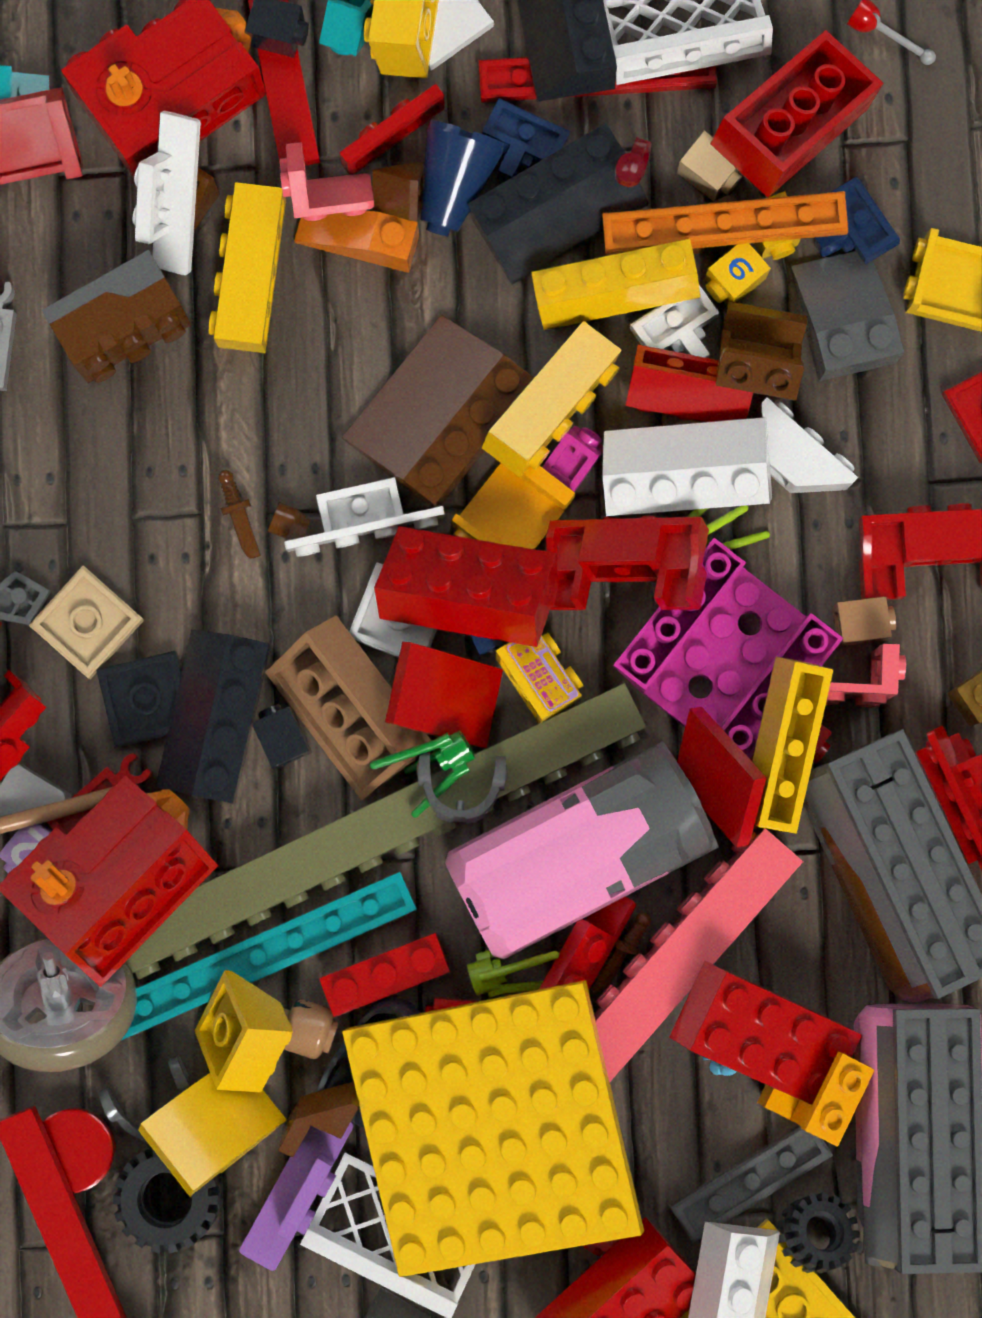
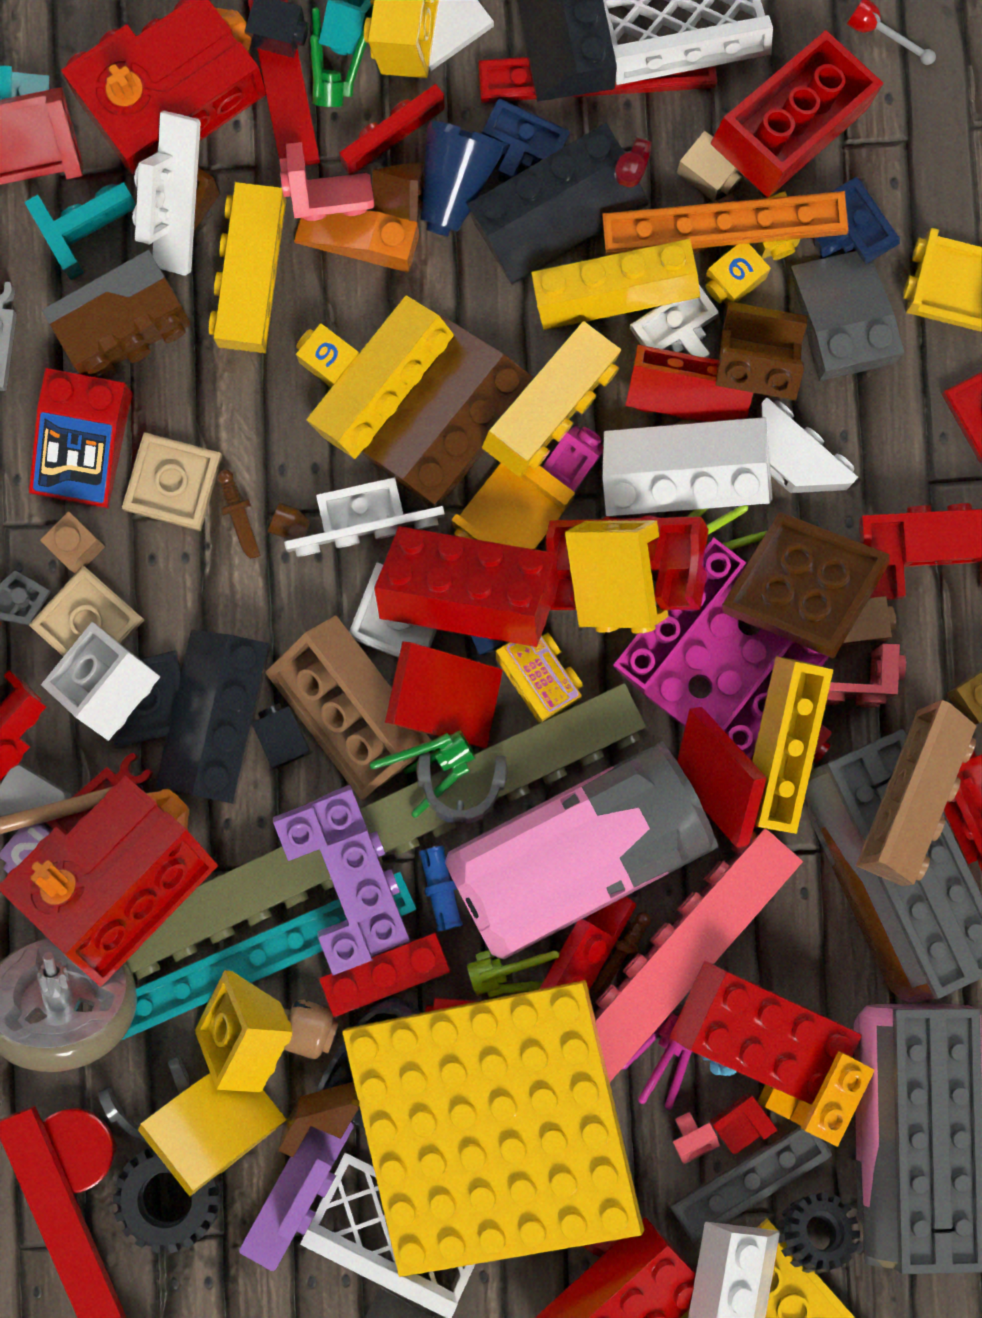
none -> teal bracket [24,182,136,280]
none -> slope [29,368,133,509]
none -> medium nougat brick [40,511,105,574]
none -> white slope [41,622,160,741]
none -> tan tile [122,432,222,531]
none -> medium lavender bracket [273,785,410,975]
none -> yellow brick [296,323,359,388]
none -> yellow brick [306,295,454,459]
none -> green plant [310,7,367,107]
none -> blue pin [419,846,463,932]
none -> yellow panel [565,520,669,633]
none -> dark pink plant [622,1013,692,1110]
none -> coral tile [673,1112,720,1165]
none -> red panel [709,1092,777,1154]
none -> reddish brown plate [722,512,890,659]
none -> medium nougat slope [856,700,976,886]

